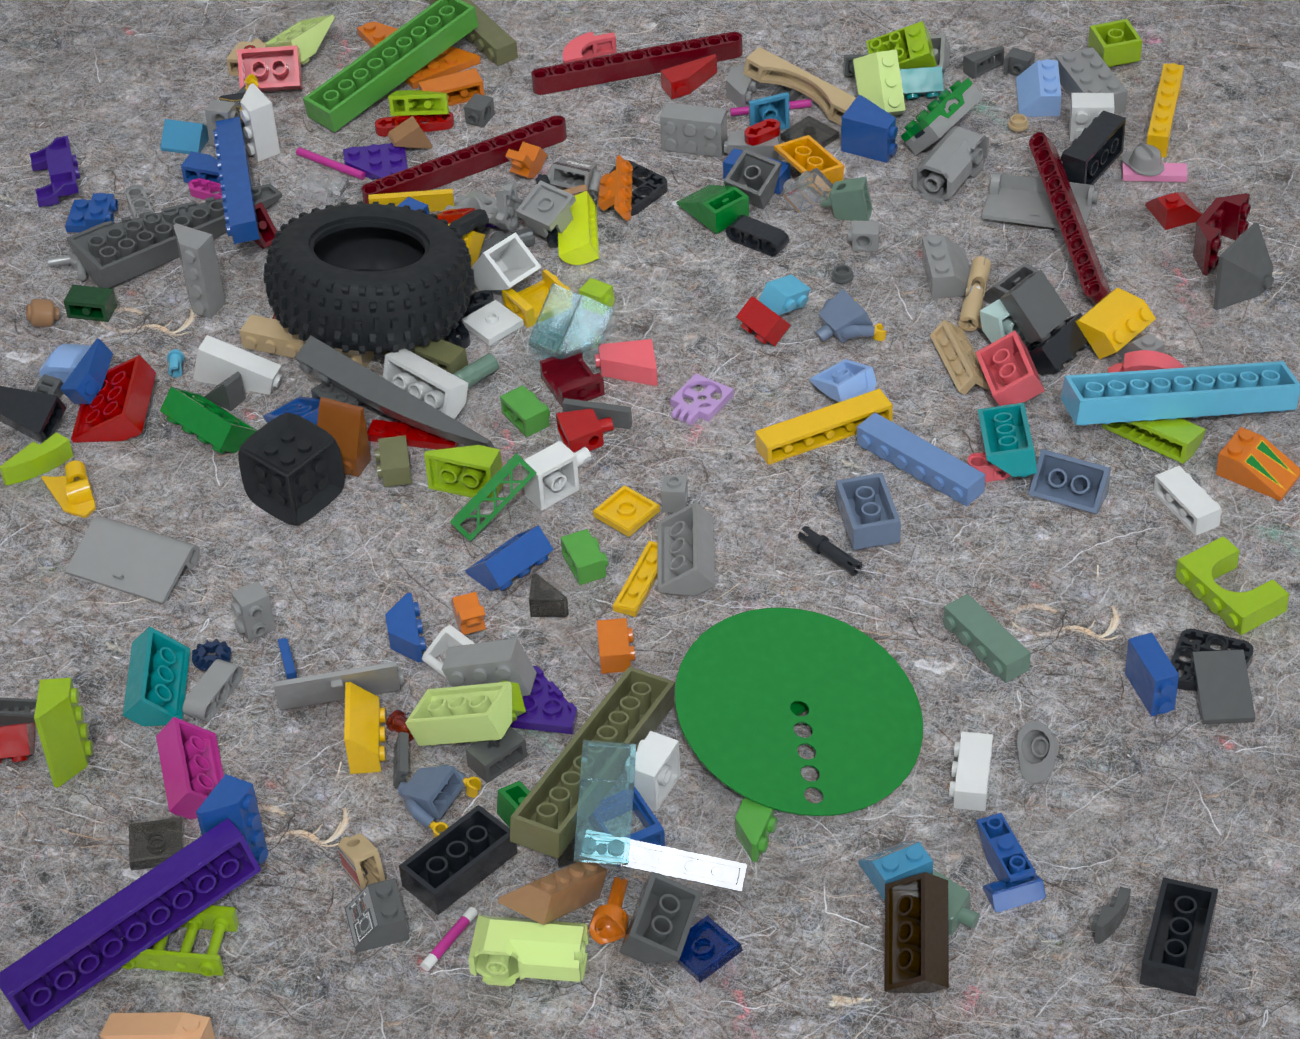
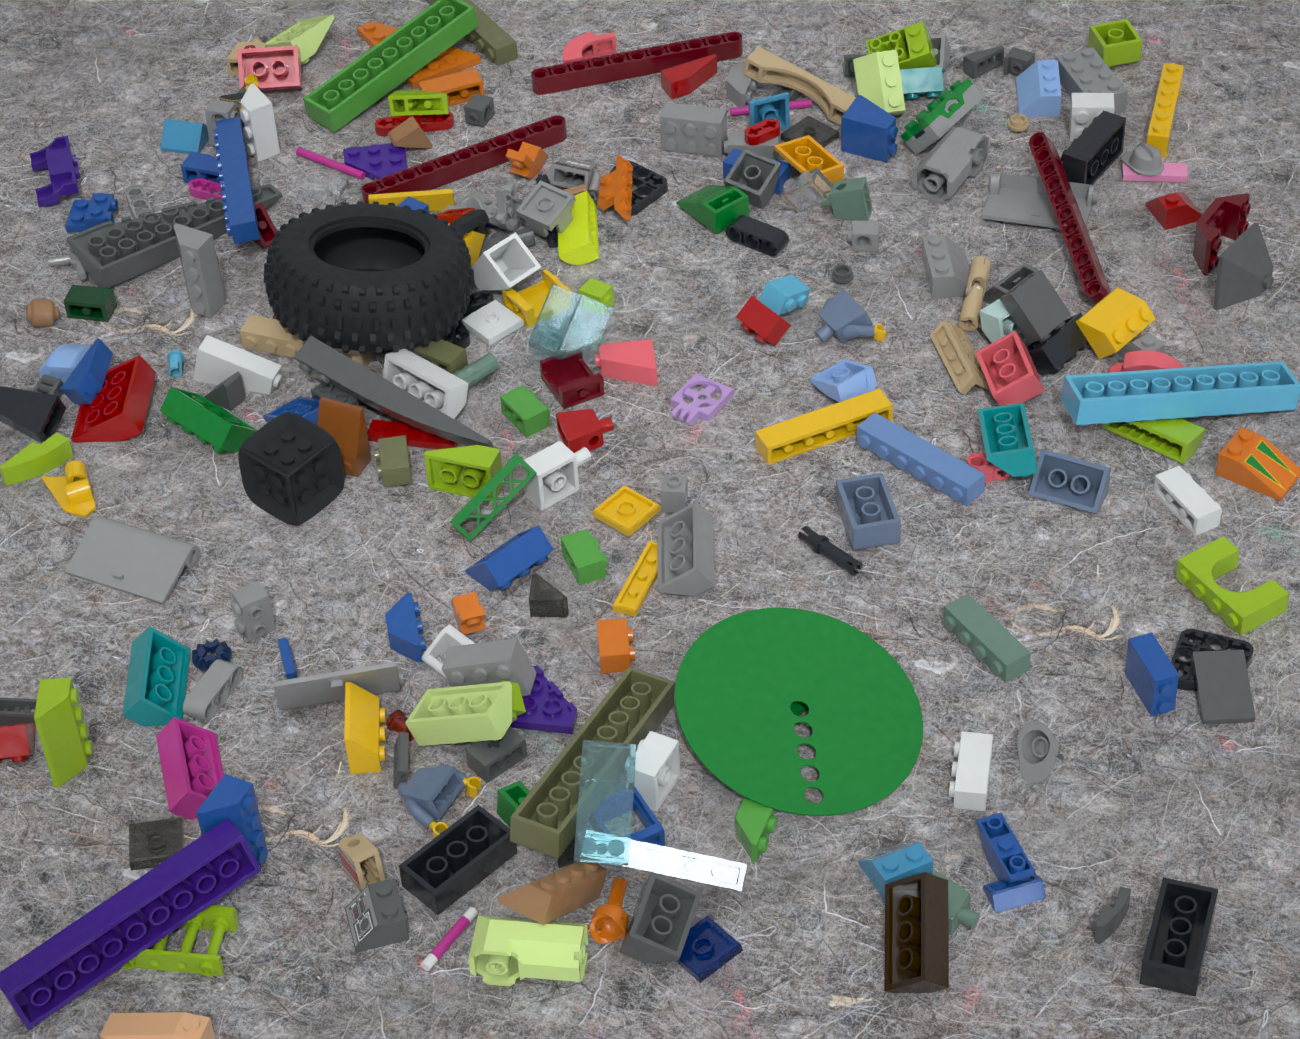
dark grey tile [562,398,632,429] -> none

